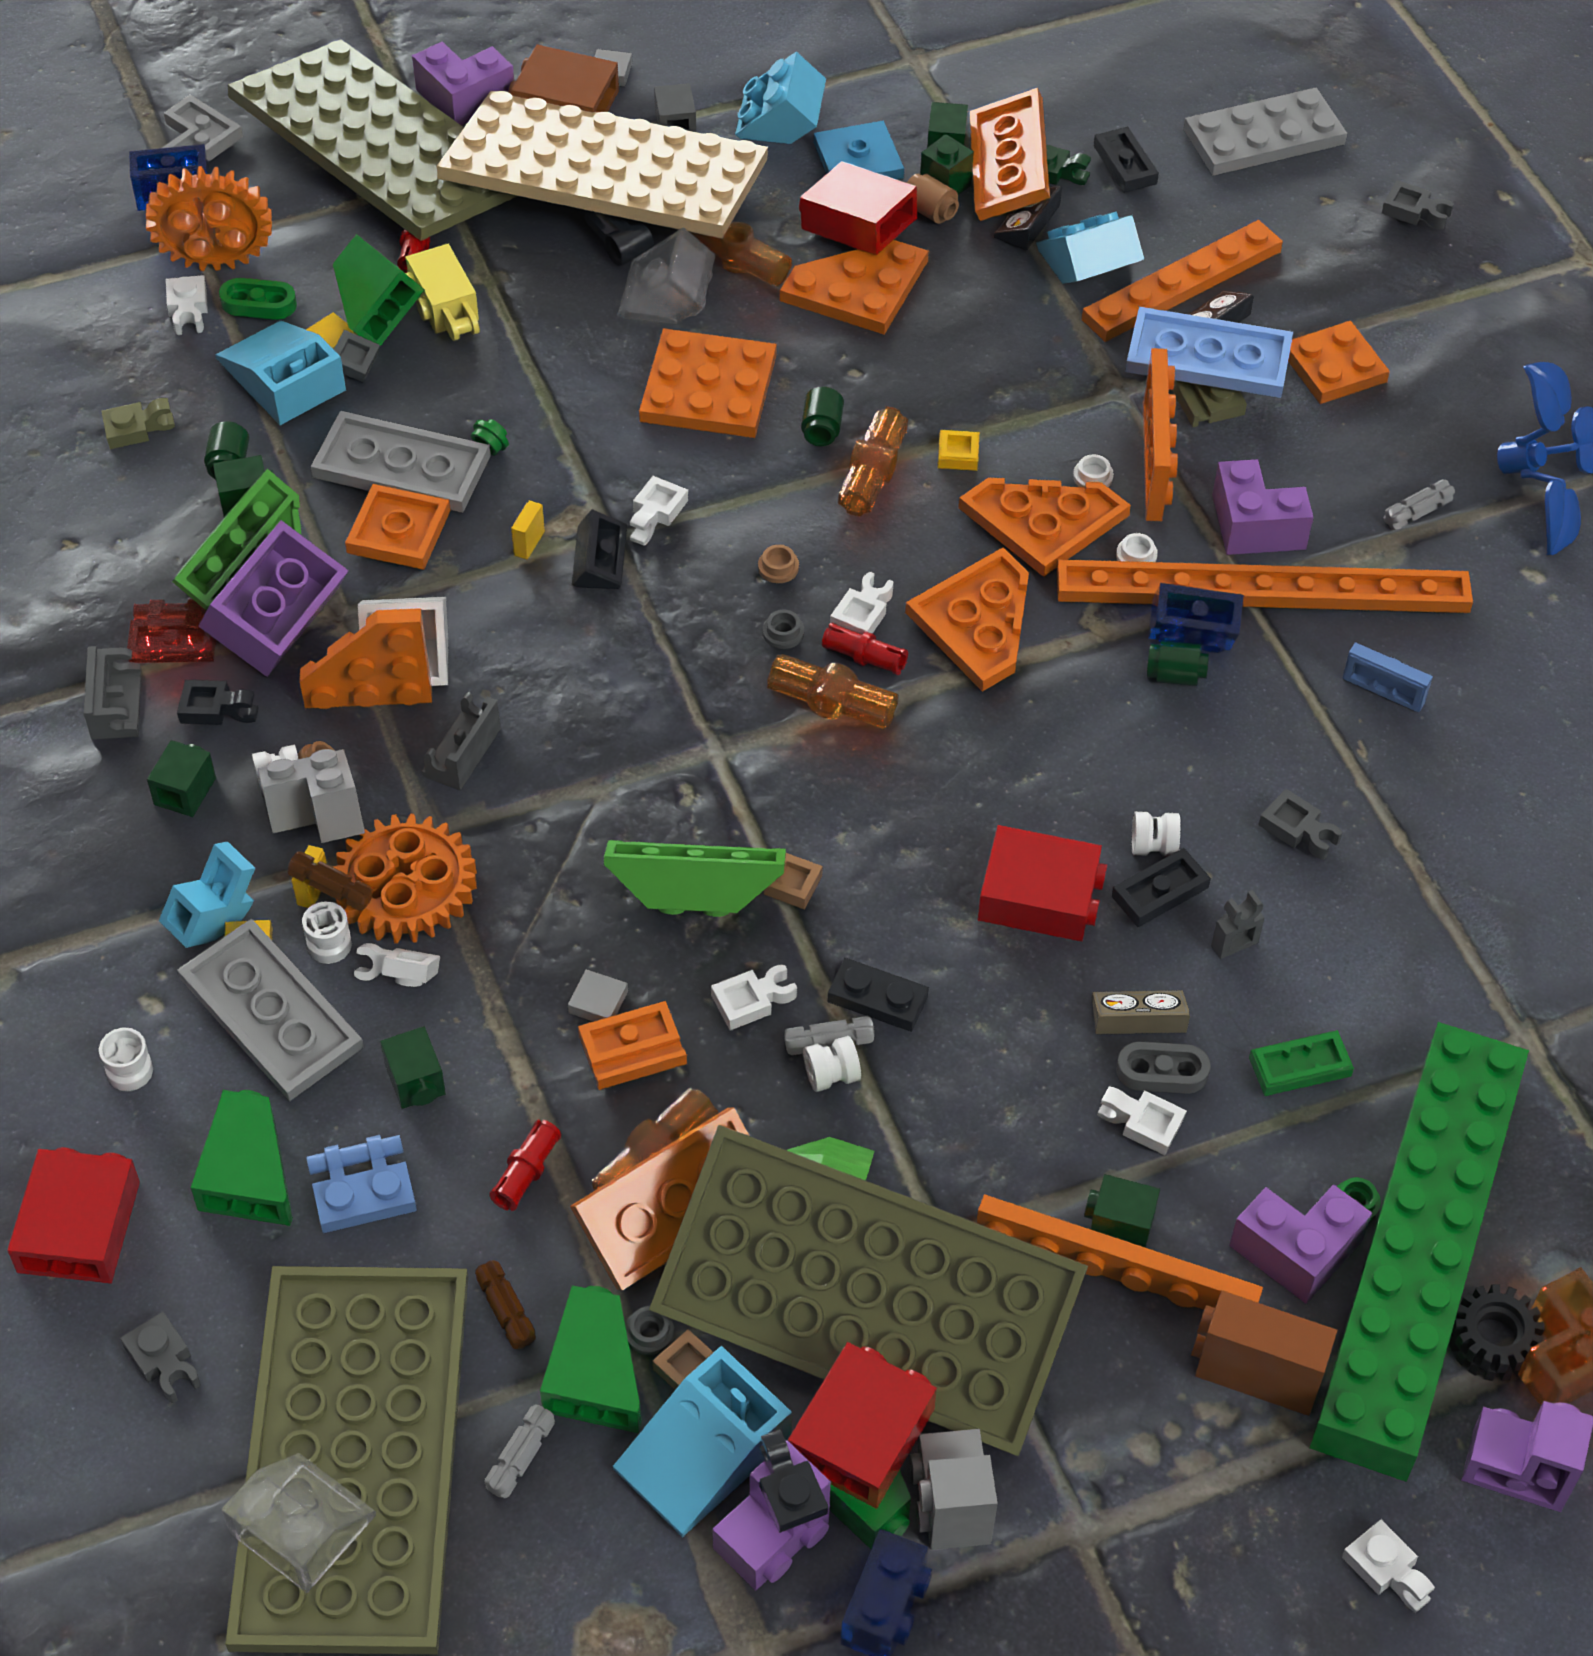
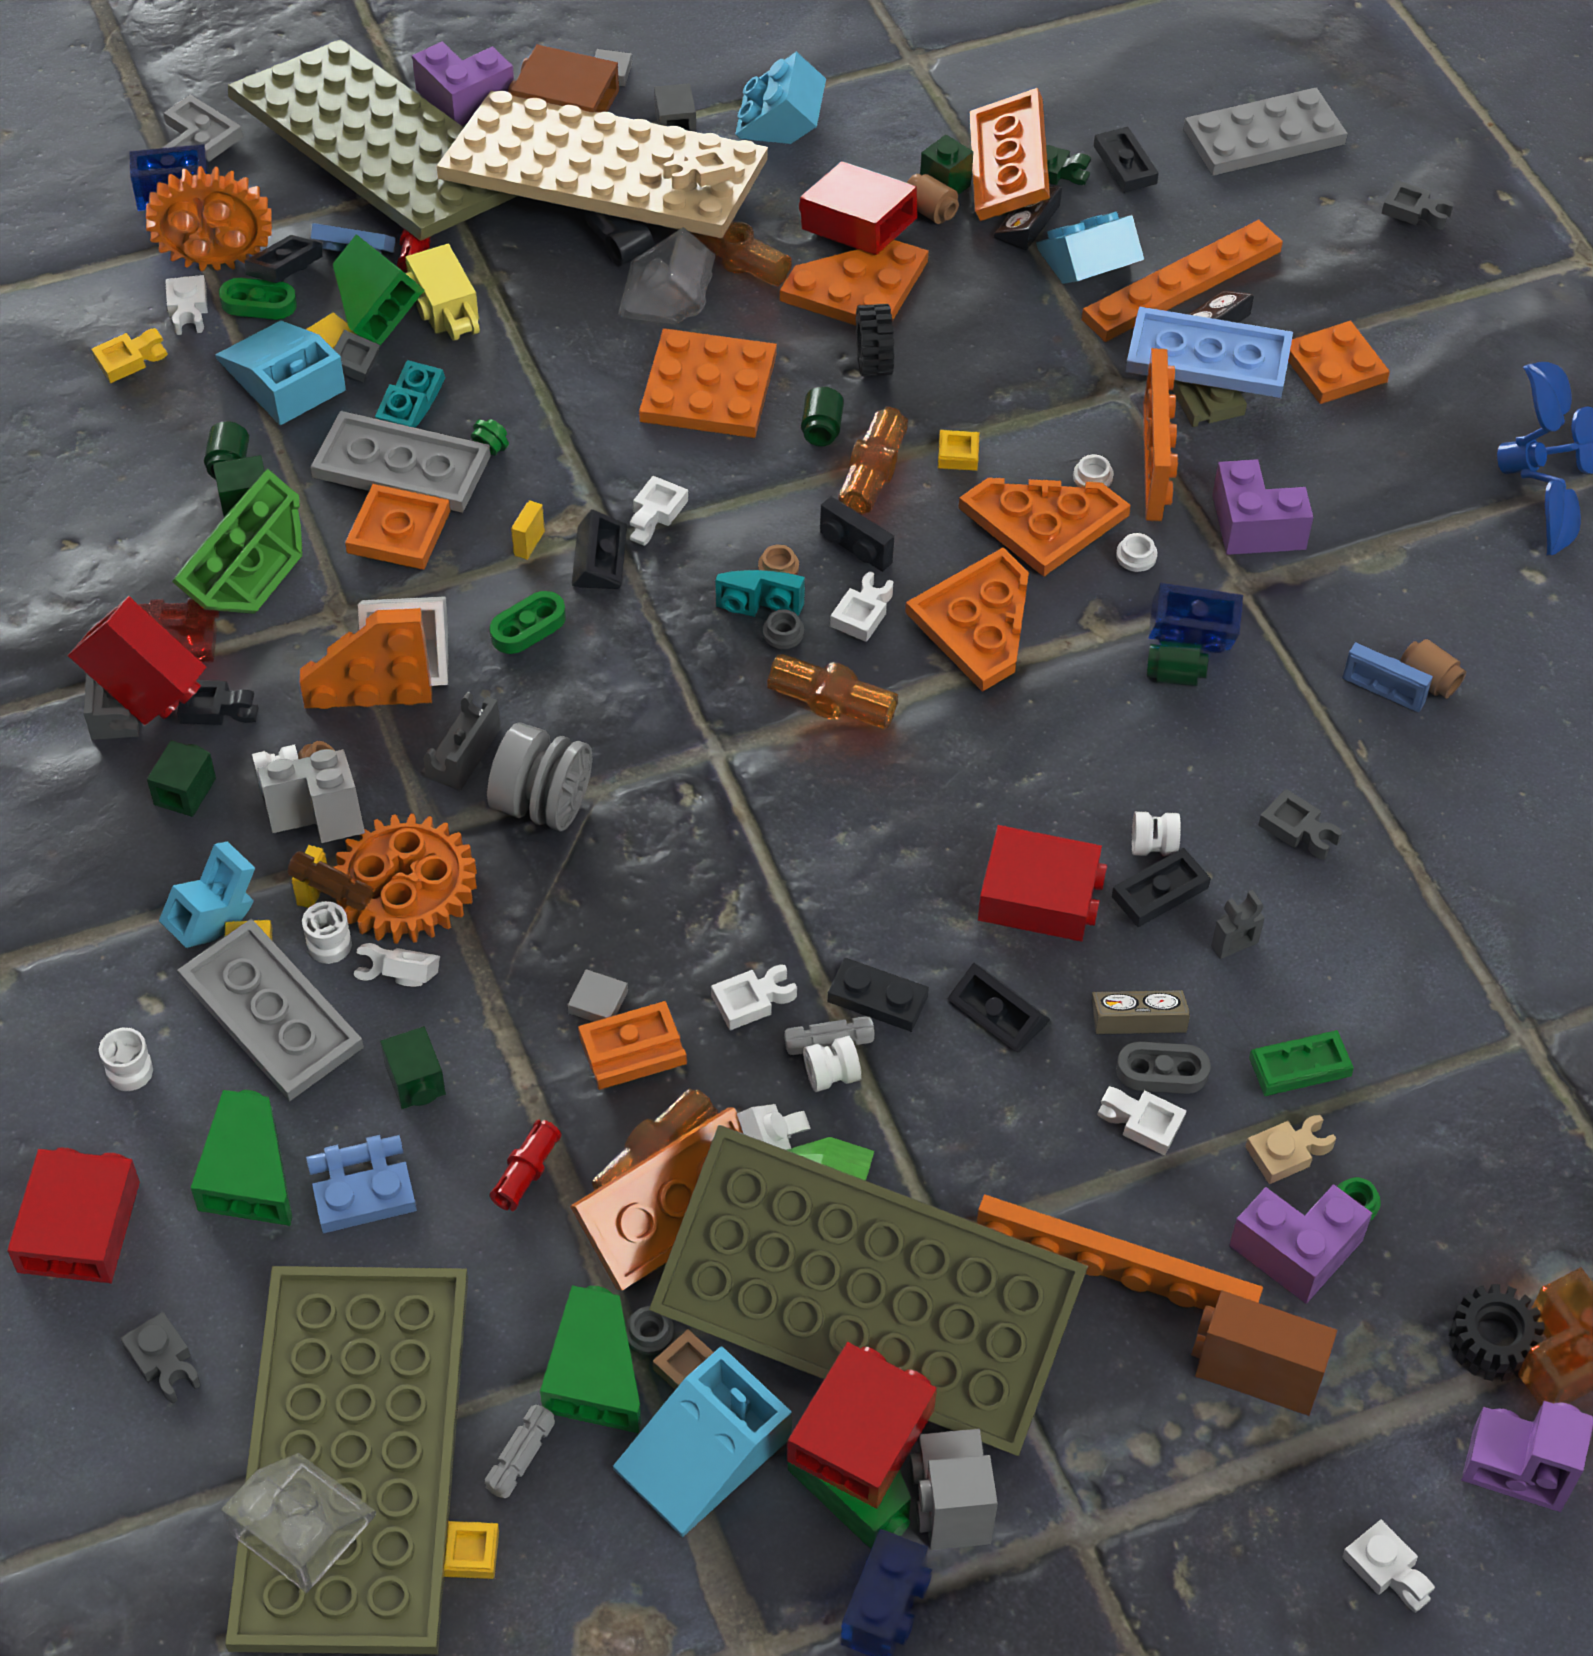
olive plate [101,398,175,449] -> none
medium lavender brick [199,520,349,677] -> none
reddish brown axle [475,1260,536,1350] -> none
bright green wedge [604,840,786,917] -> none
medium lavender brick [713,1440,831,1591] -> none
black plate [759,1429,829,1533] -> none
medium nougat plate [764,853,823,910] -> none
dark azure plate [813,120,904,179] -> none
red pin [822,622,908,675] -> none
dark green brick [927,102,968,148] -> none
orange plate [1057,560,1473,613] -> none
dark green brick [1084,1174,1160,1248] -> none
green brick [1309,1022,1529,1482] -> none
light grey axle [1383,479,1455,530] -> none
none -> red brick [68,596,207,725]
none -> yellow plate [91,328,168,383]
none -> black plate [245,235,323,283]
none -> medium blue plate [311,223,396,253]
none -> teal slope [375,360,446,428]
none -> yellow tile [444,1521,499,1579]
none -> light grey wheel [487,722,593,832]
none -> green plate [490,591,566,654]
none -> tan plate [663,147,735,189]
none -> teal slope [715,570,805,617]
none -> white plate [737,1104,811,1150]
none -> black plate [820,496,894,572]
none -> black tyre [856,304,894,376]
none -> black slope [947,962,1051,1052]
none -> tan plate [1245,1115,1336,1184]
none -> medium nougat brick [1401,639,1466,699]

